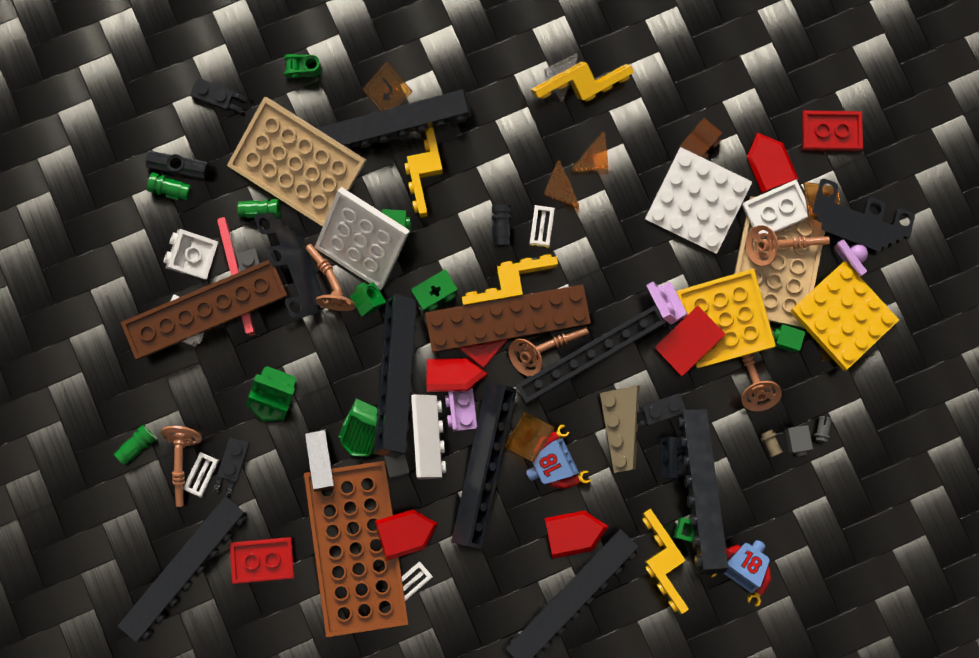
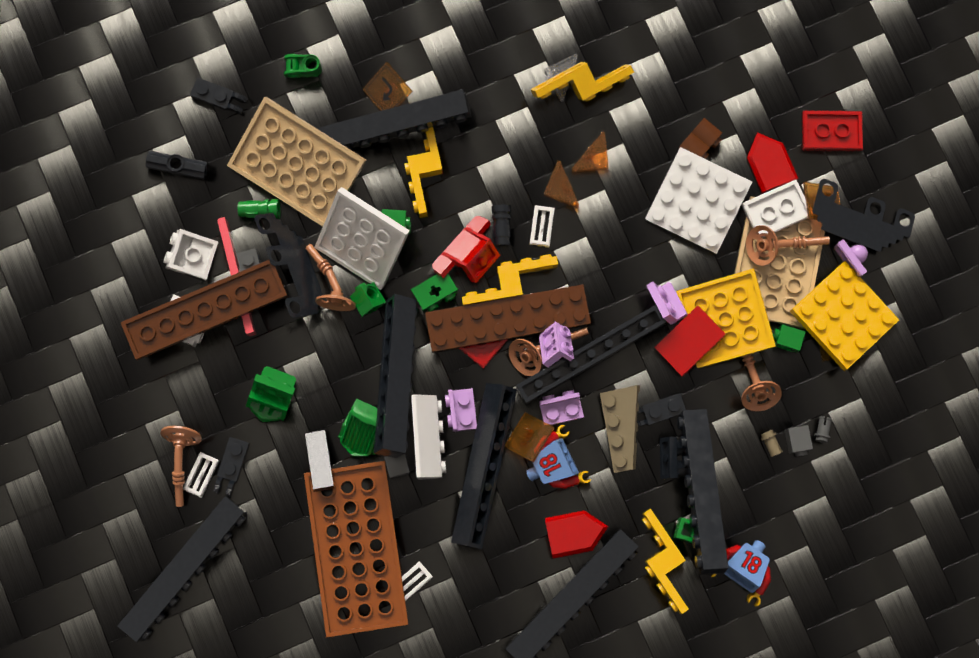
green axle [114,424,157,465] -> none
green axle [147,172,191,200] -> none
red tile [230,537,295,584] -> none
red tile [375,509,438,561] -> none
red tile [427,358,488,392] -> none
none -> red plate [432,216,500,283]
none -> lavender bracket [539,321,574,368]
none -> lavender bracket [539,390,584,427]

